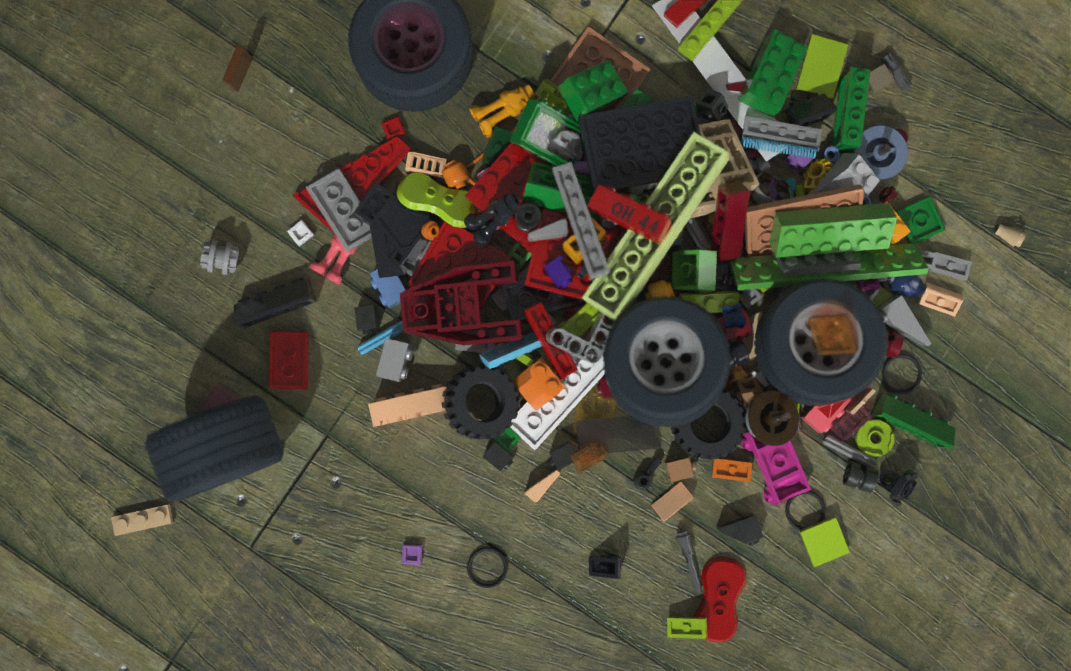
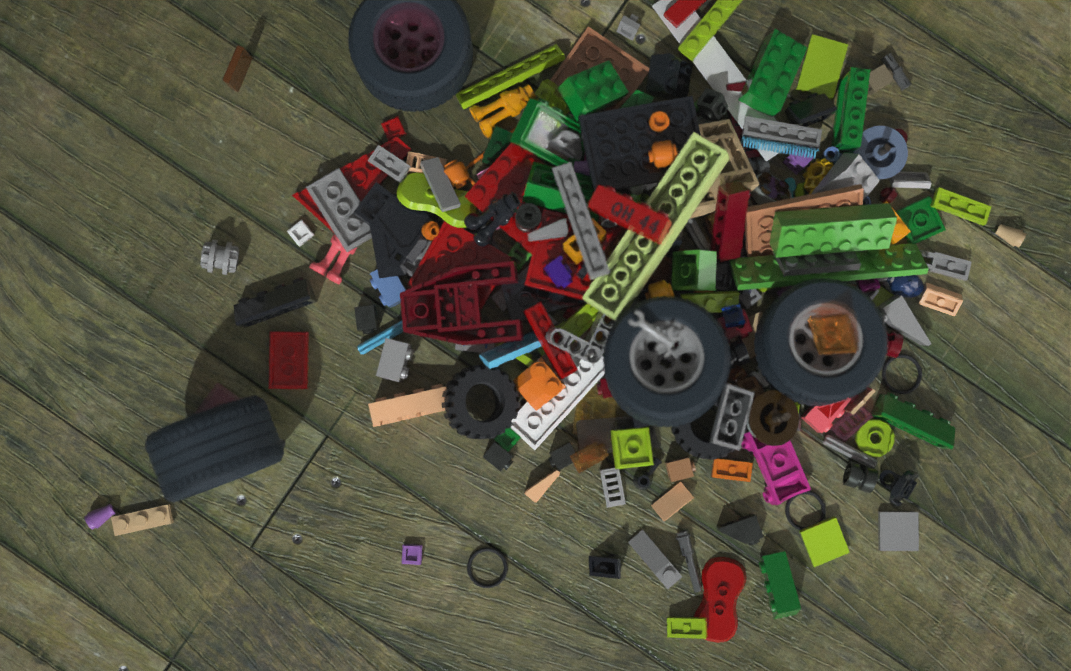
none -> medium lavender cone [84,504,116,530]
none -> light grey plate [368,145,411,183]
none -> light grey tile [420,157,460,212]
none -> lime plate [456,44,565,110]
none -> light grey slope [599,467,626,508]
none -> lime tile [610,427,654,469]
none -> light grey tile [616,14,640,41]
none -> light grey bar [628,311,683,358]
none -> light grey slope [628,529,682,589]
none -> black slope [646,53,693,100]
none -> orange head [648,140,678,168]
none -> orange tile [649,111,669,132]
none -> dark grey slope [709,384,754,451]
none -> green wedge [759,551,801,619]
none -> light grey tile [878,511,919,551]
none -> light grey tile [888,172,931,188]
none -> lime plate [931,187,992,225]

